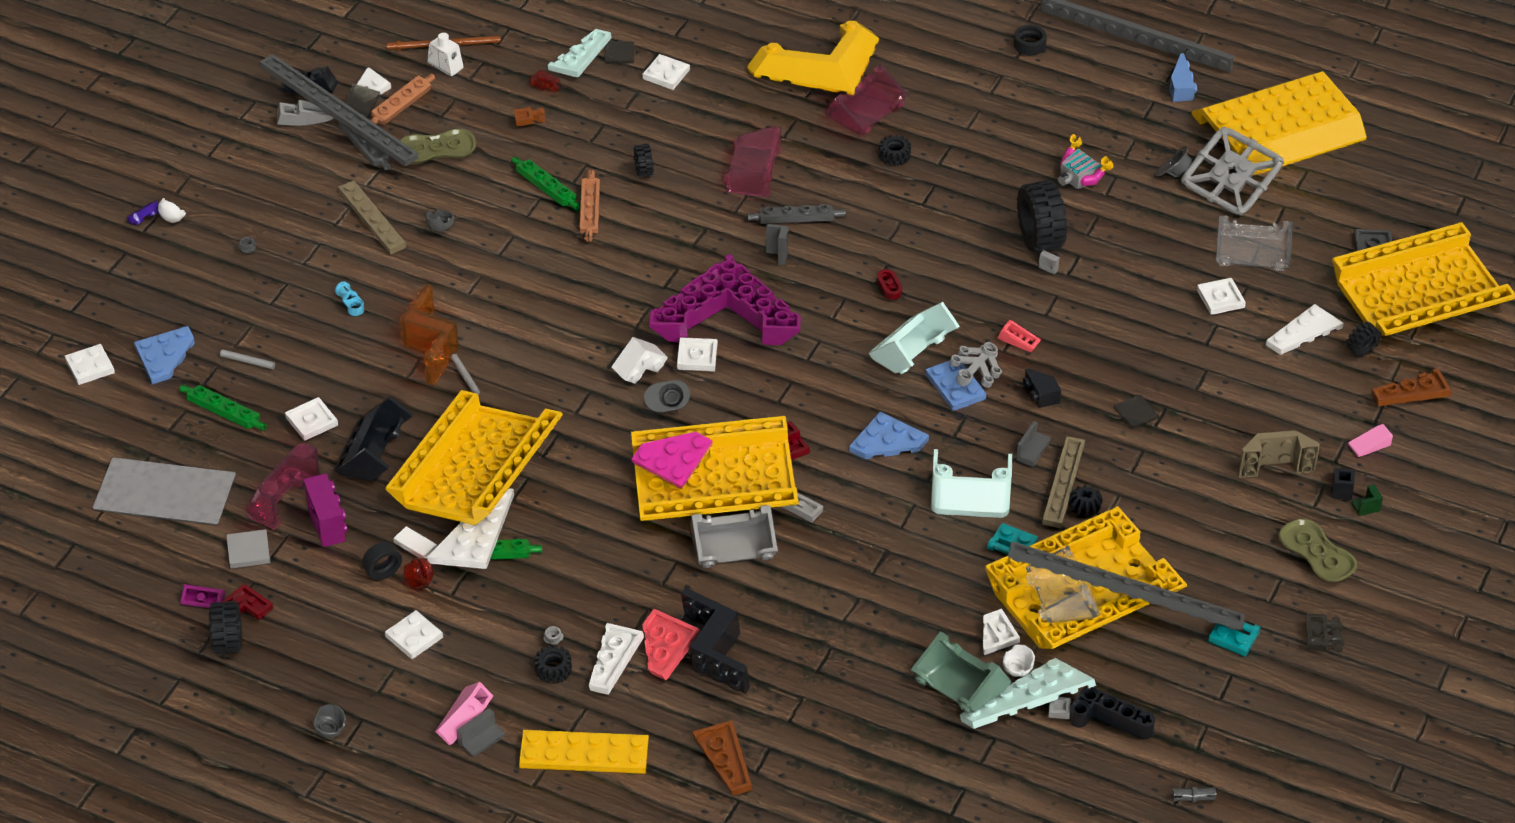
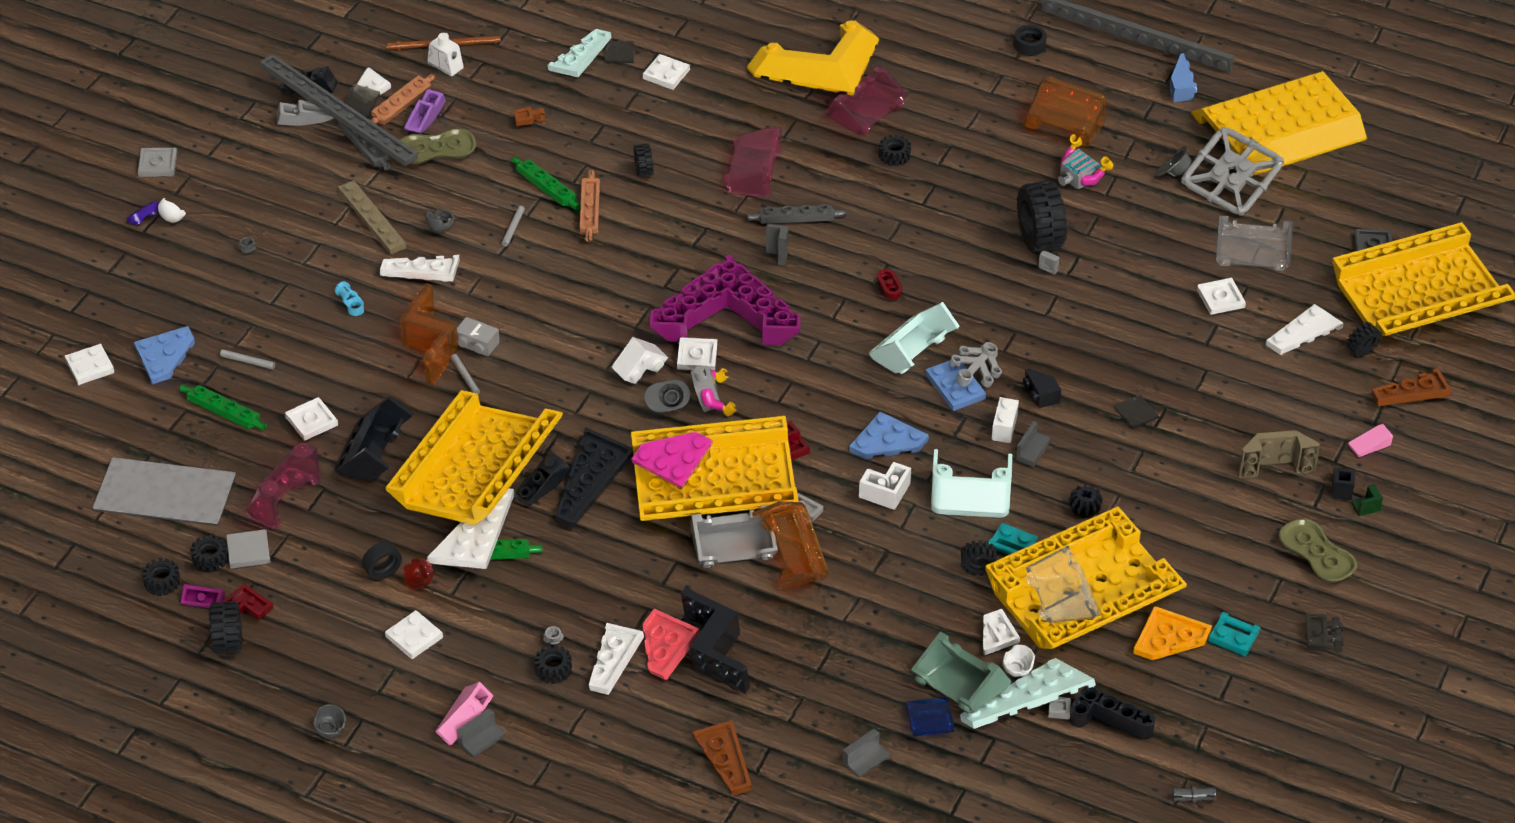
magenta brick [304,473,348,547] -> none
white tile [393,526,437,561] -> none
yellow plate [519,730,649,774] -> none
clear red plate [530,70,561,92] -> none
coral slope [998,320,1041,353] -> none
dark grey plate [1008,541,1244,631] -> none
dark tan plate [1042,436,1085,529] -> none
none -> light grey tile [138,148,177,177]
none -> black tyre [142,558,180,596]
none -> black tyre [190,535,228,572]
none -> white wing [380,255,460,282]
none -> medium lavender slope [404,89,446,135]
none -> light grey brick [455,317,500,356]
none -> light grey bar [501,206,525,247]
none -> black slope [514,451,571,507]
none -> black wing [556,427,633,529]
none -> torso [691,366,737,417]
none -> clear orange windscreen [752,501,828,588]
none -> dark grey panel [842,729,889,777]
none -> white brick [859,462,911,510]
none -> clear blue slope [906,697,955,737]
none -> black tyre [961,540,997,576]
none -> white brick [992,397,1019,443]
none -> clear orange windscreen [1024,77,1107,147]
none -> light orange plate [1133,606,1212,660]

